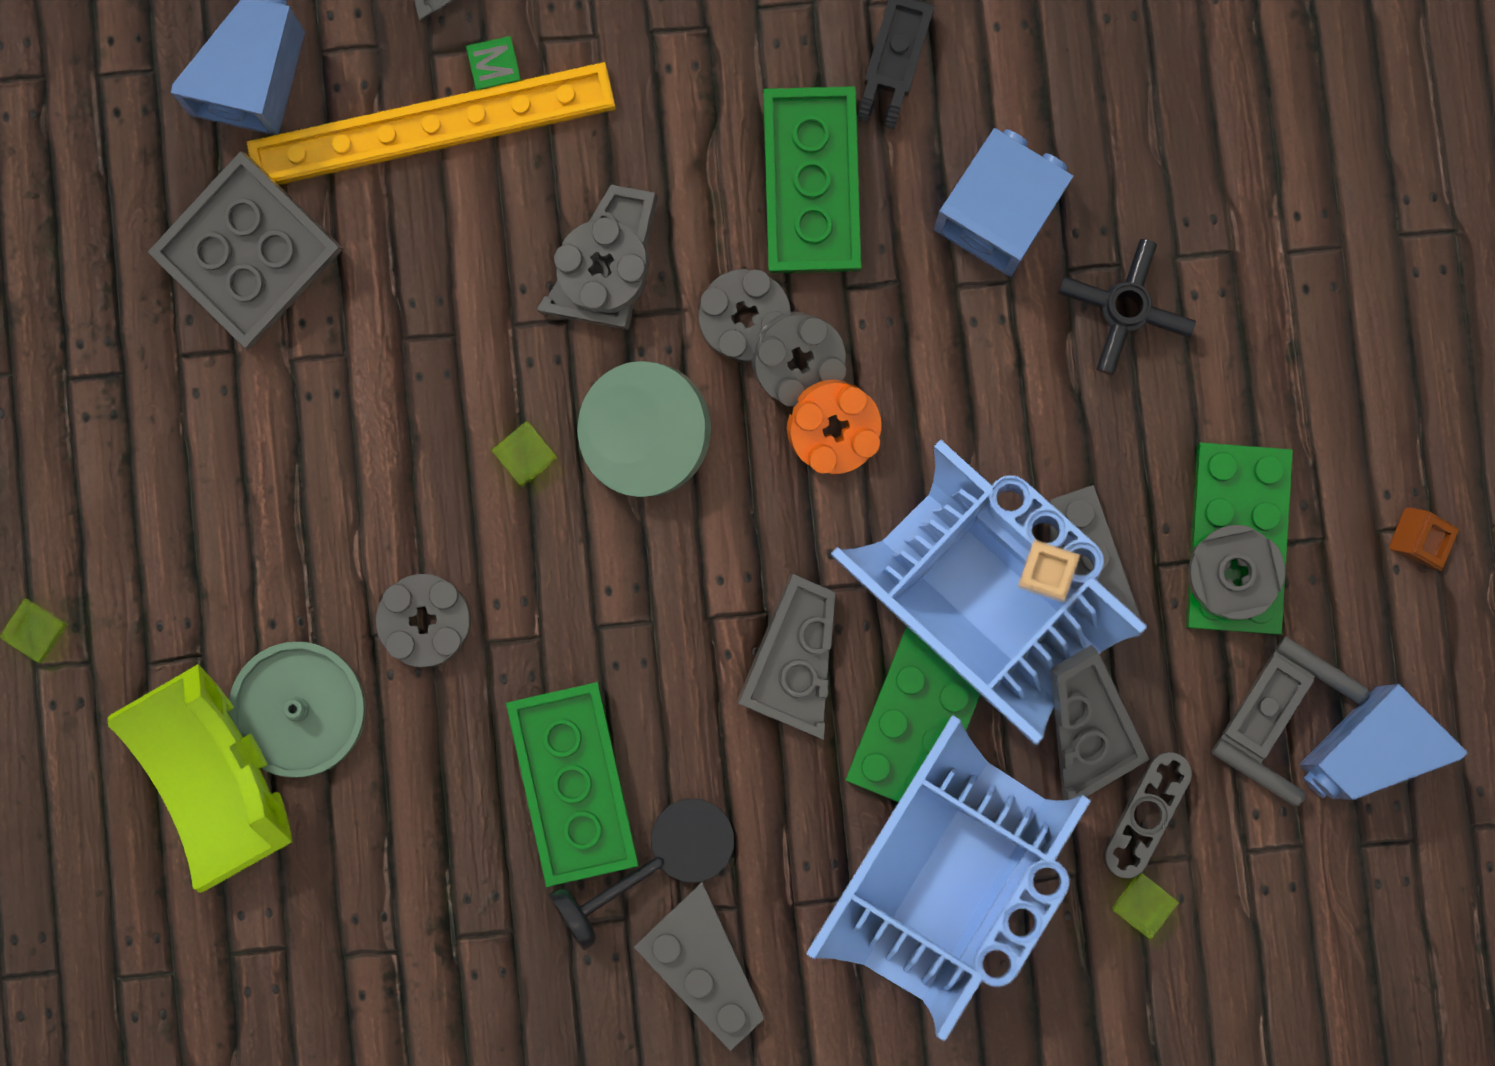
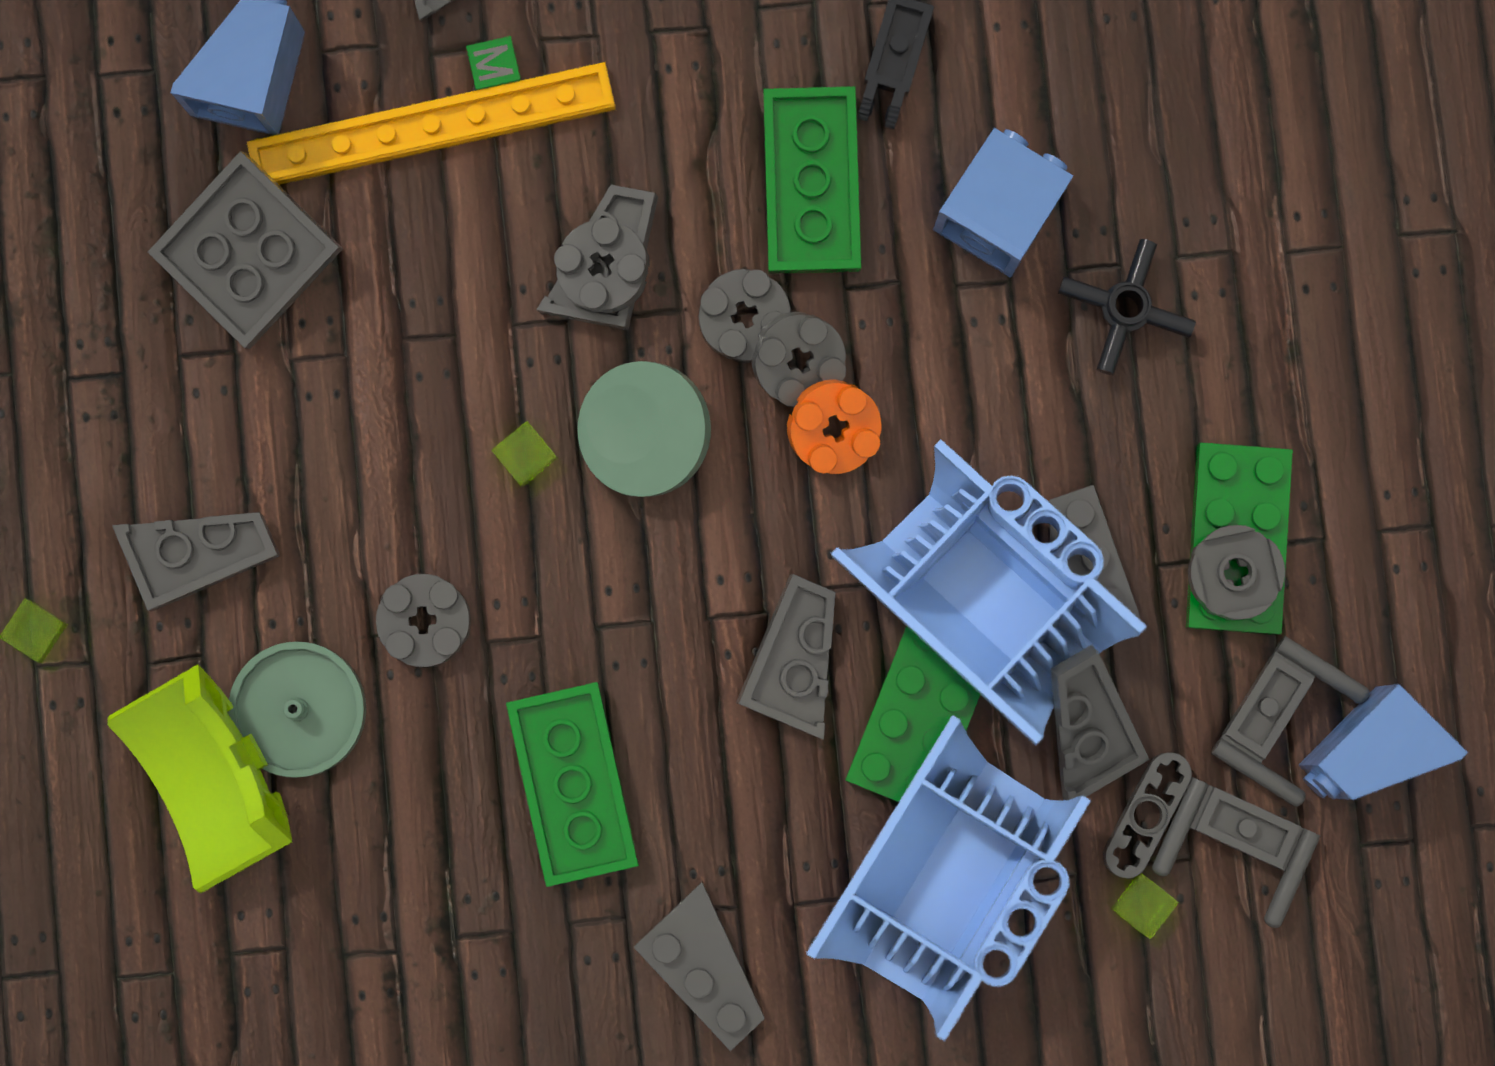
black piece [548,799,734,951] -> none
tan tile [1018,540,1080,603] -> none
dark orange slope [1389,507,1459,571] -> none
none -> dark grey wing [112,512,280,612]
none -> dark grey plate [1152,777,1321,928]

